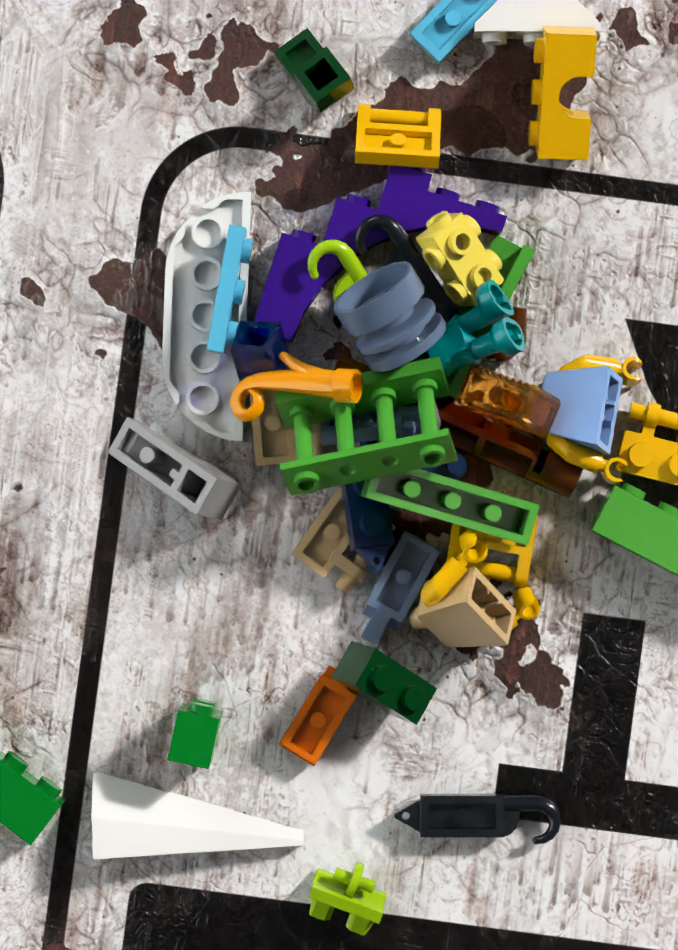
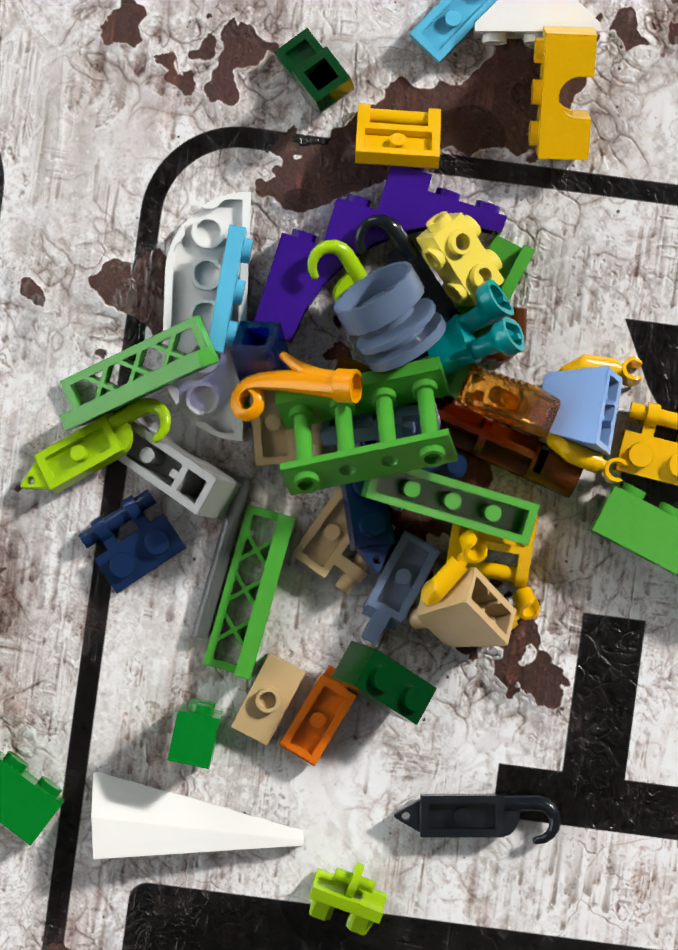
none -> lime plate [20,398,171,494]
none -> bright green fence [59,315,220,431]
none -> dark blue plate [78,489,187,593]
none -> dark grey bar [191,475,252,639]
none -> bright green fence [203,504,296,680]
none -> tan plate [231,652,306,746]

